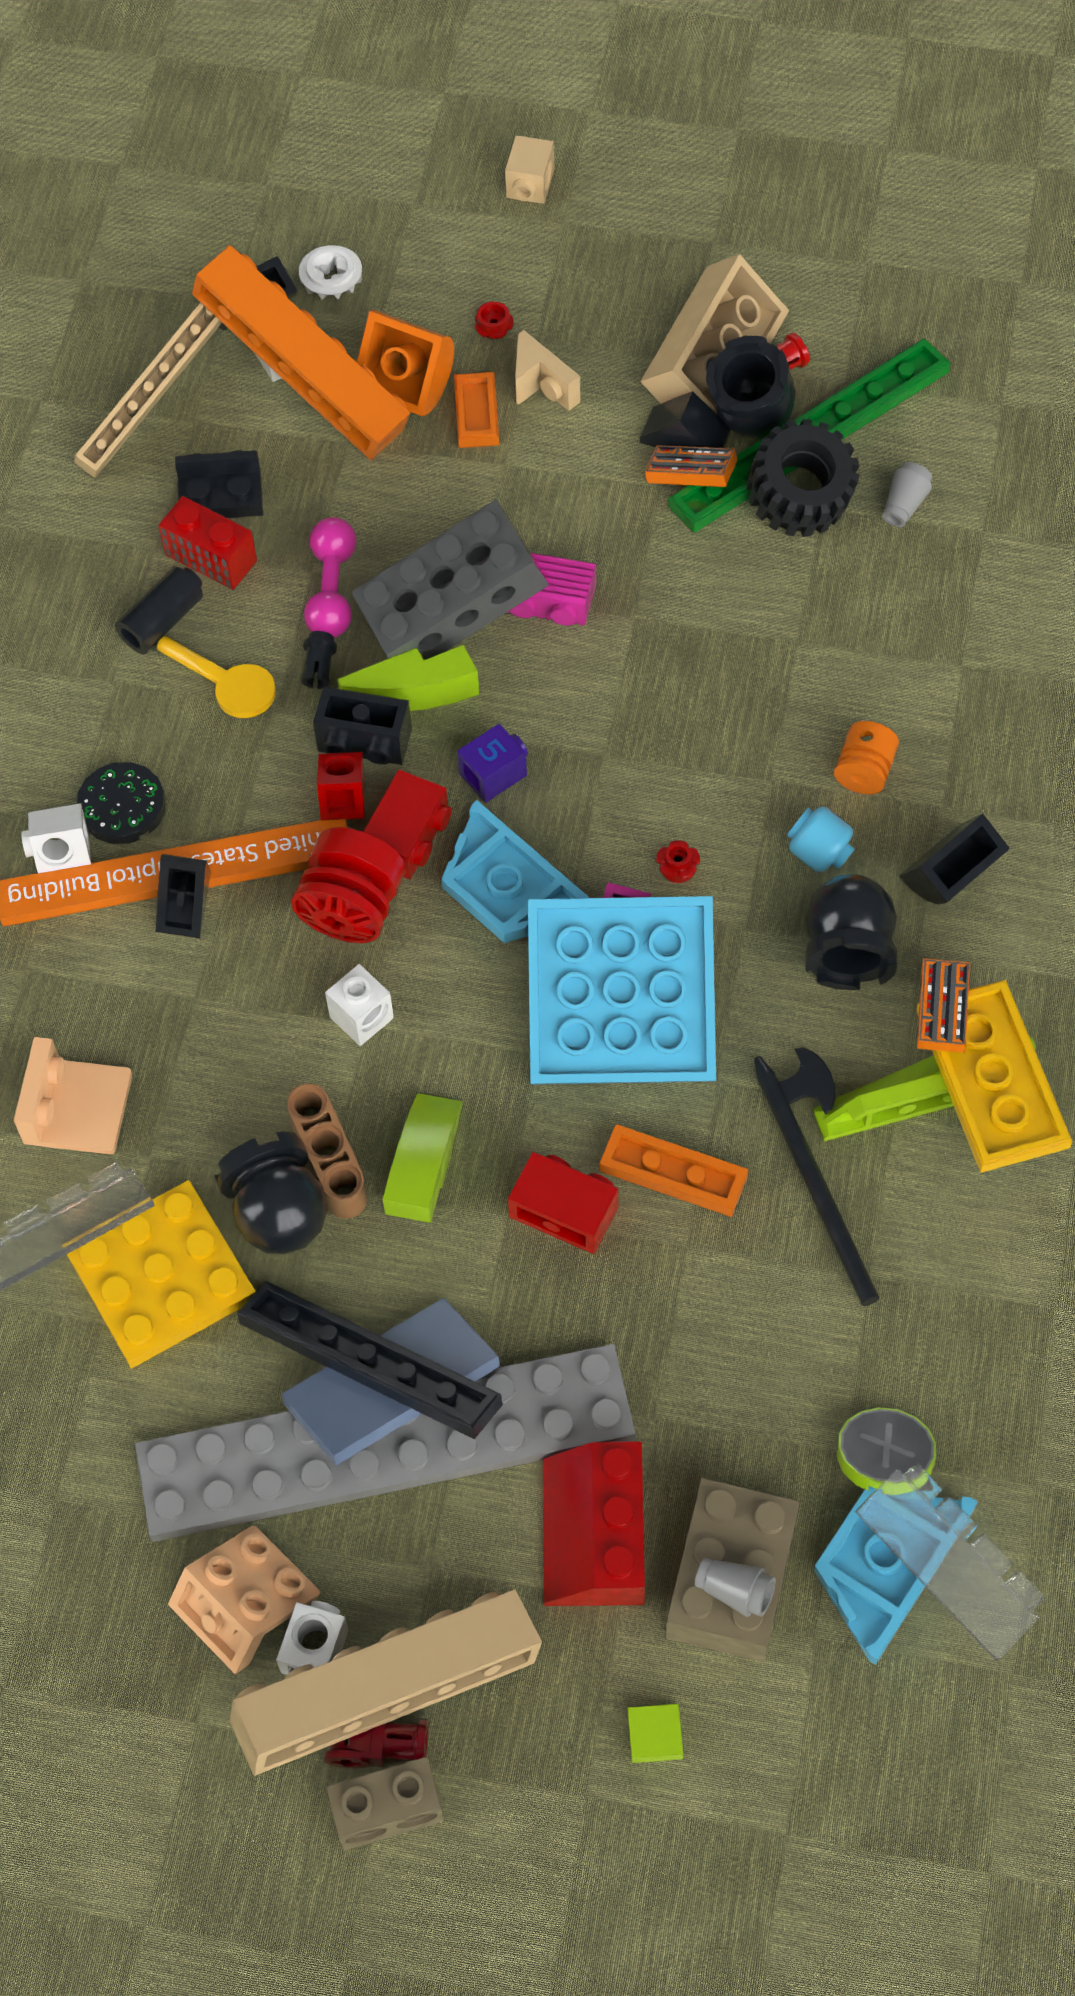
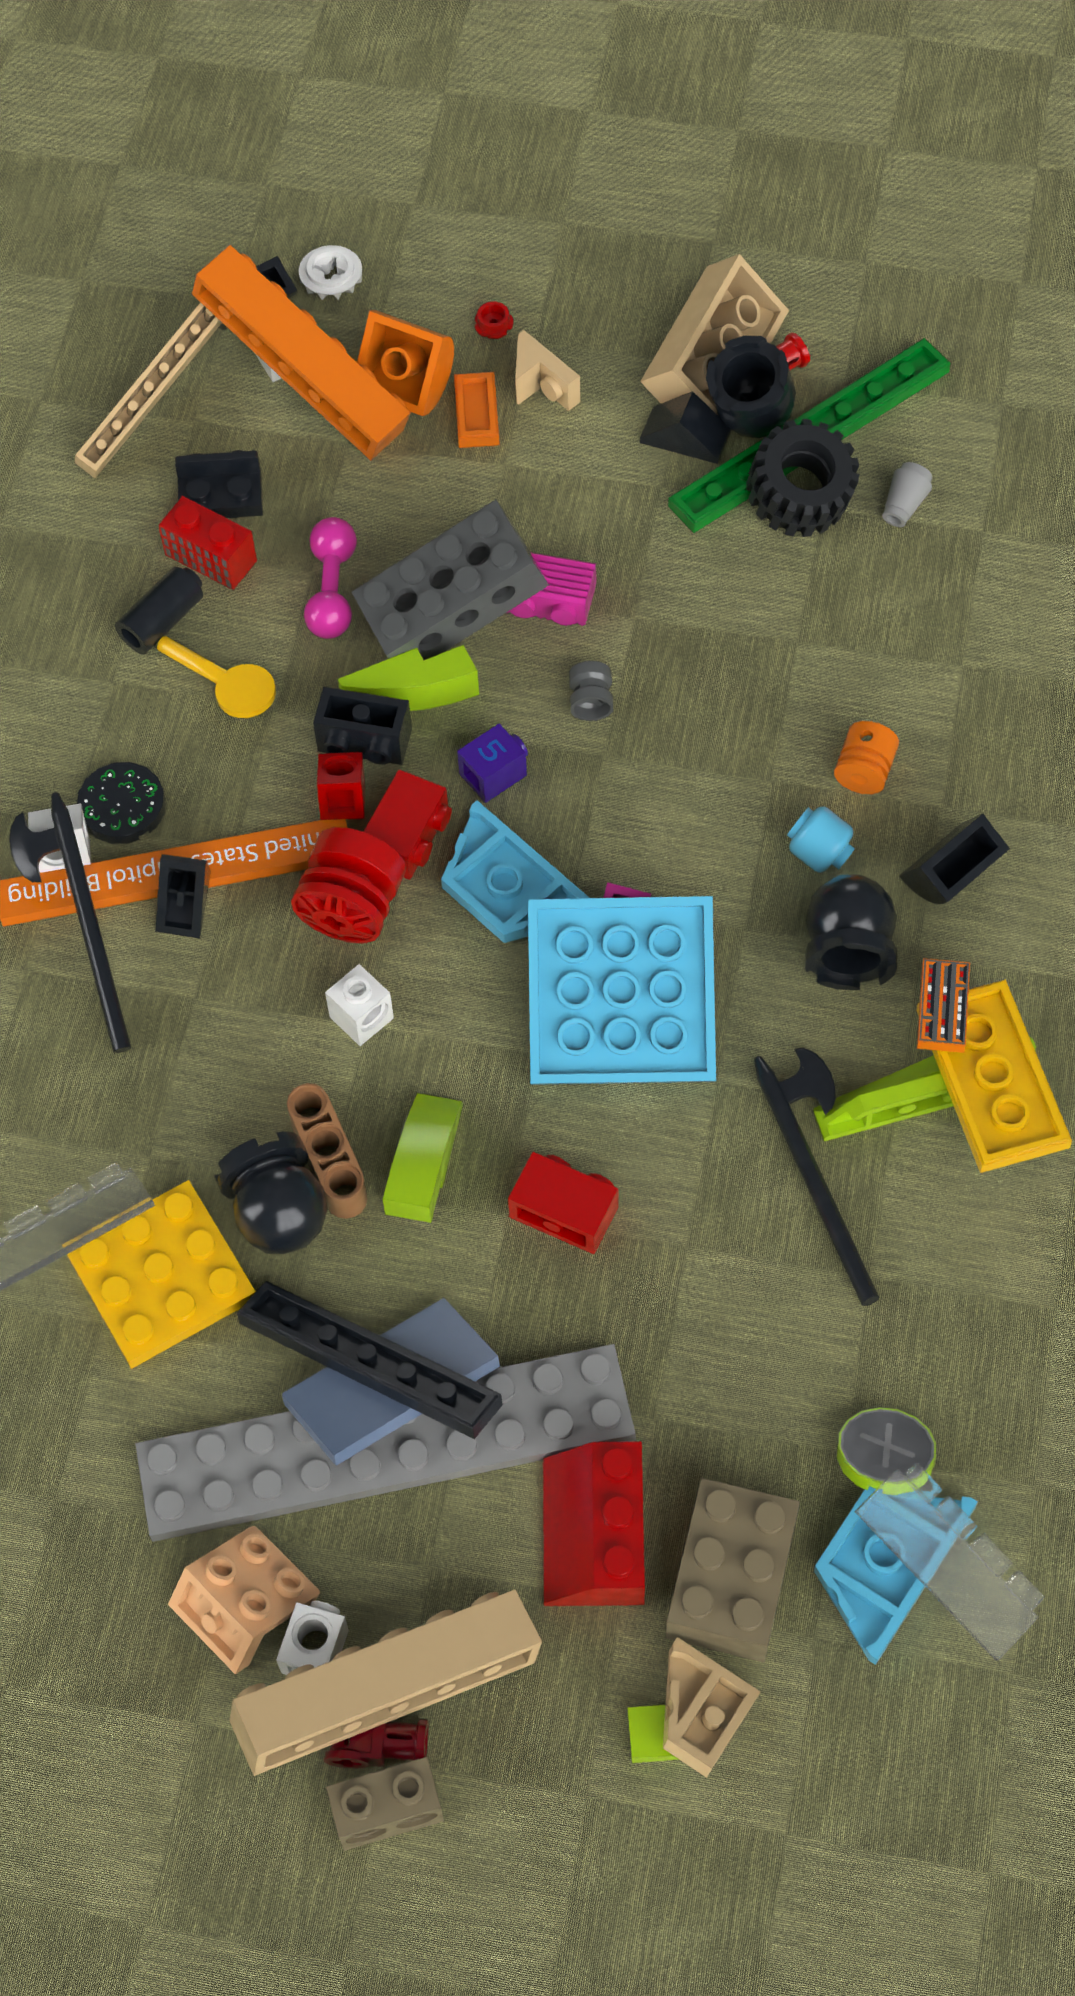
light nougat bracket [14,1037,132,1155] -> none
black pin [301,631,338,689] -> none
tan brick [505,136,555,204] -> none
orange plate [599,1124,749,1217] -> none
tile [645,445,737,487] -> none
red plate [656,840,700,883] -> none
light grey cone [695,1557,776,1617] -> none
none -> black piece [9,792,131,1053]
none -> dark grey wheel [569,661,613,721]
none -> tan wing [663,1637,761,1778]

